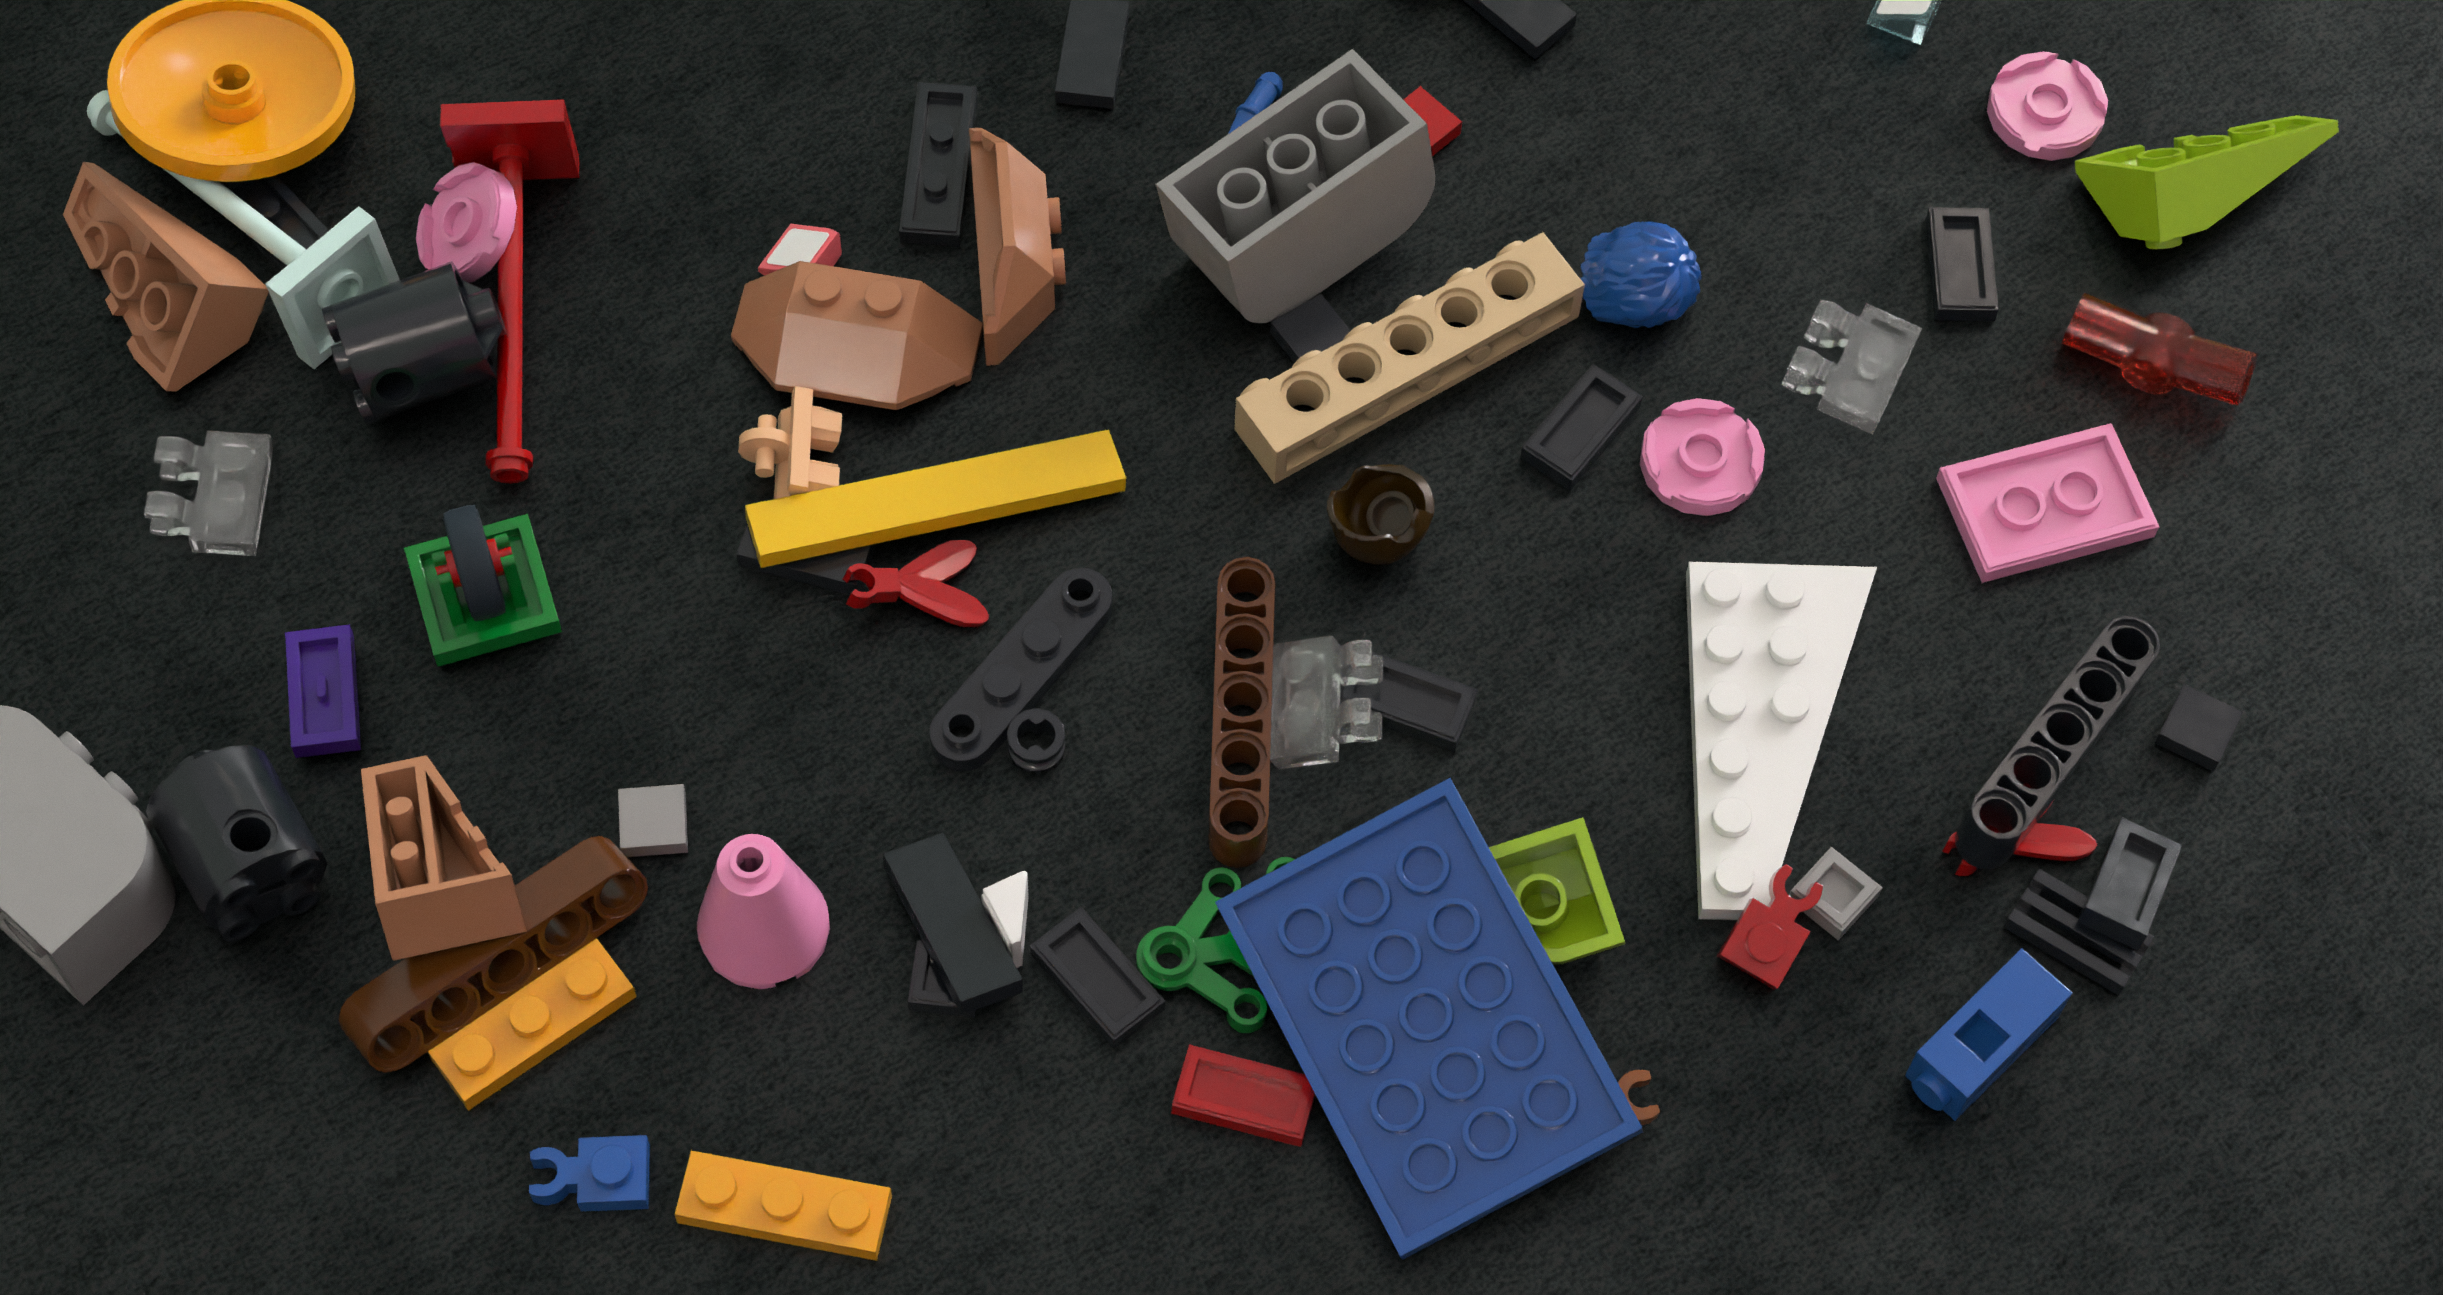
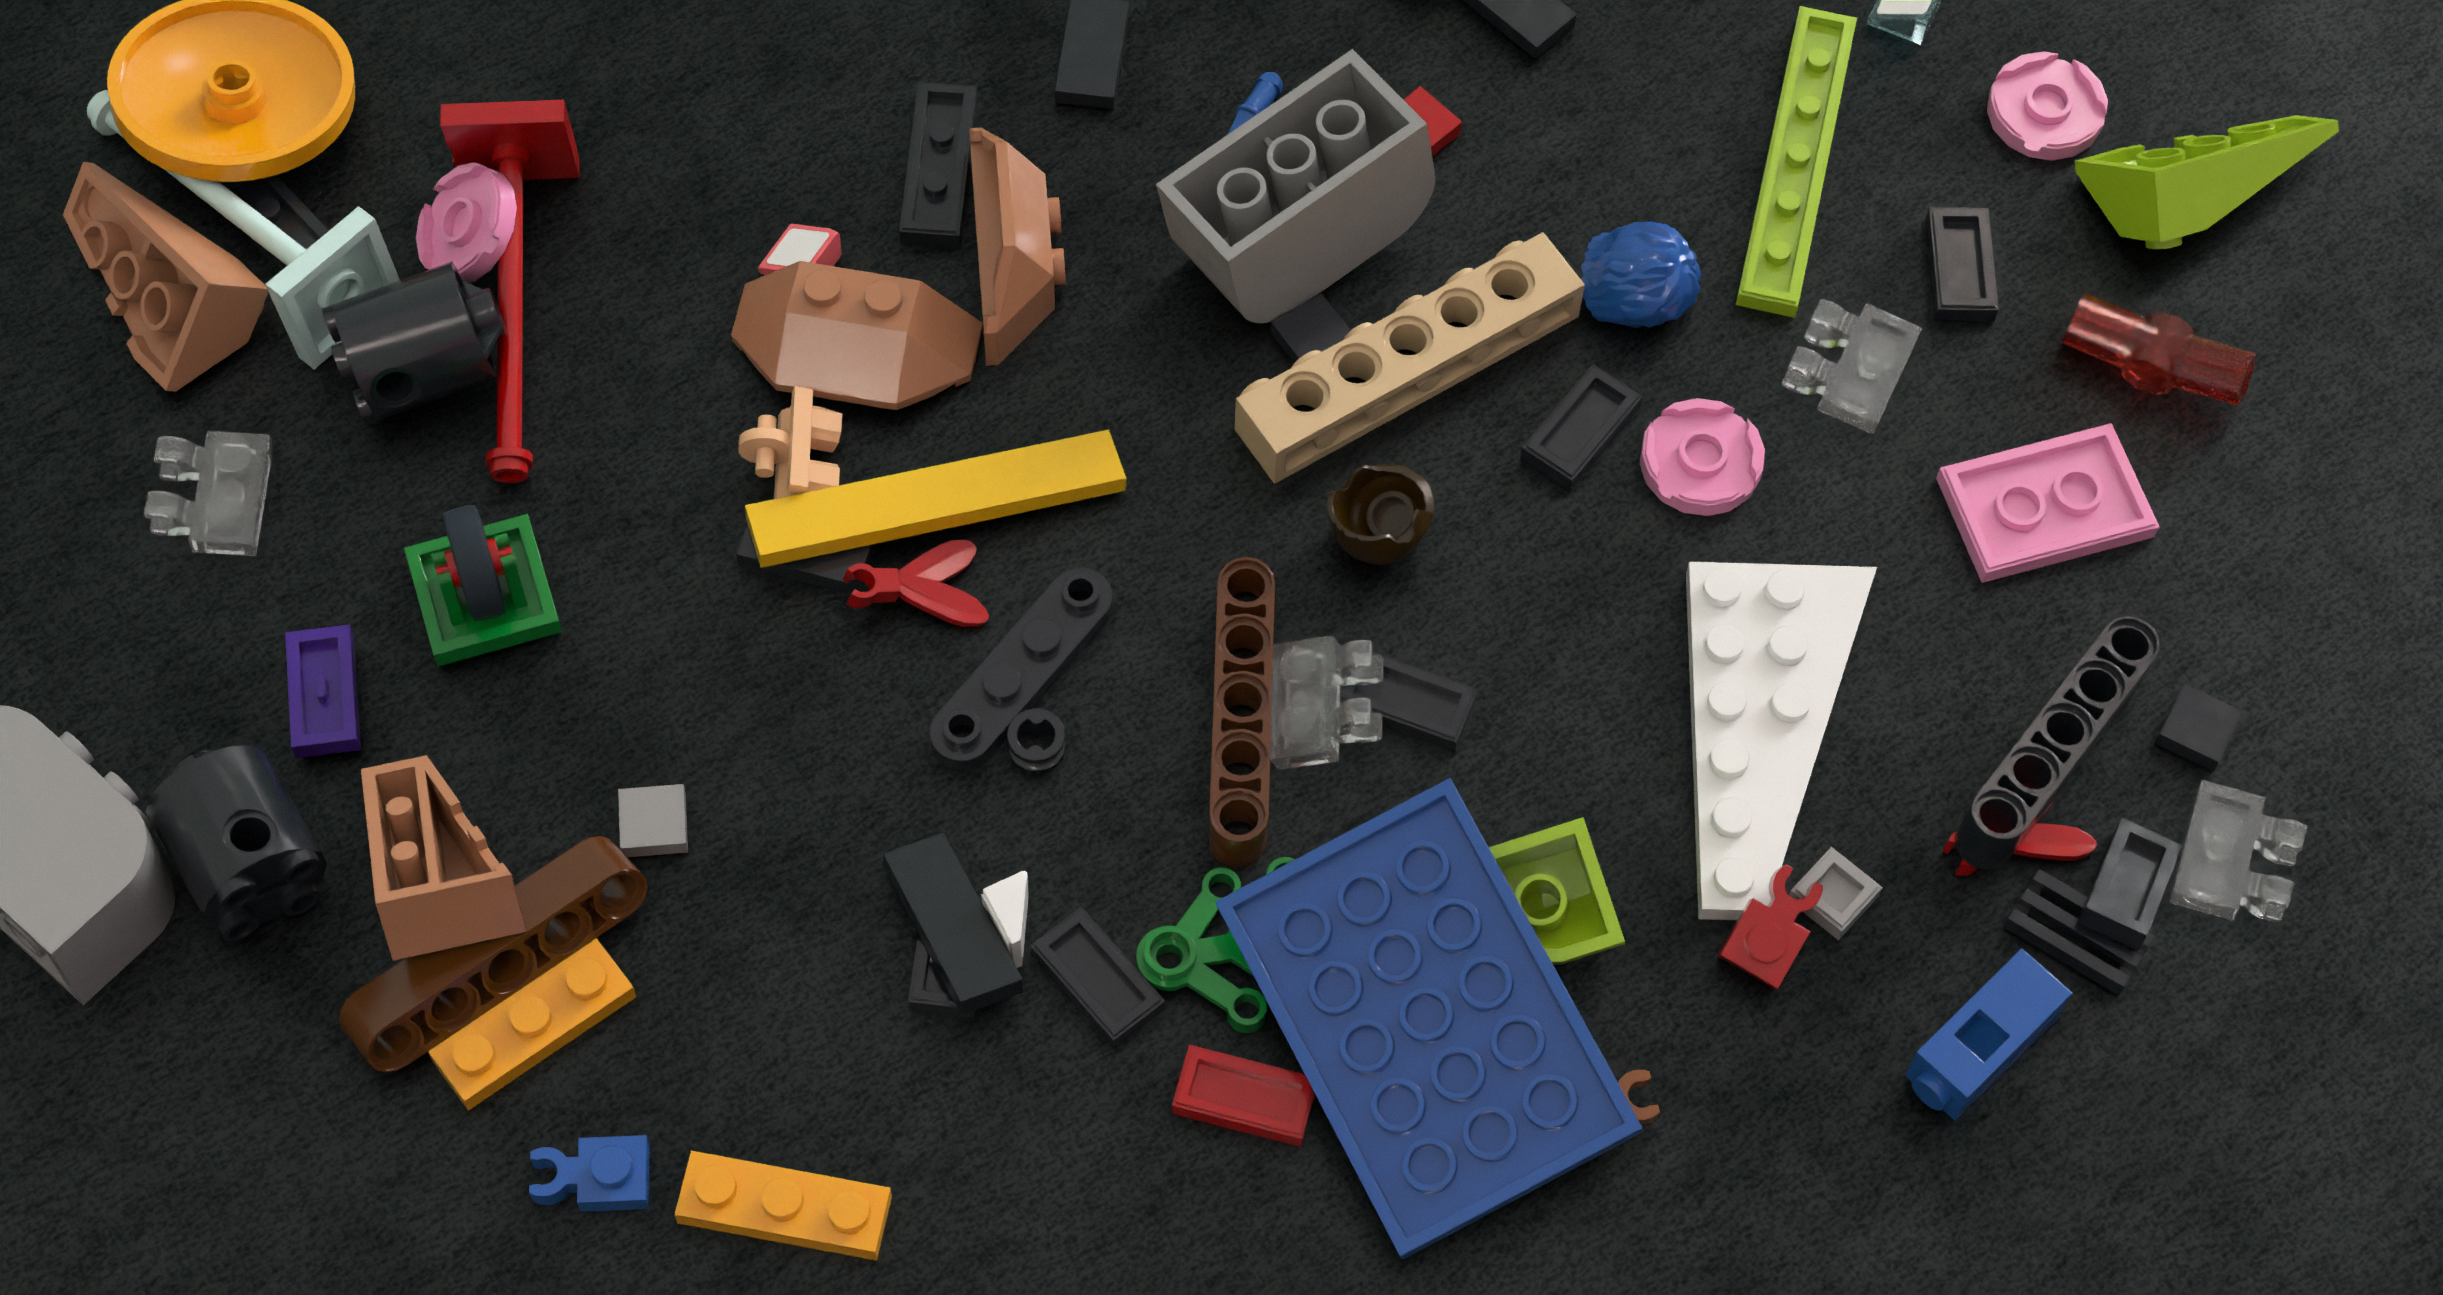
bright pink cone [697,834,830,990] -> none
none -> lime tile [1736,6,1857,318]
none -> clear plate [2169,780,2307,922]

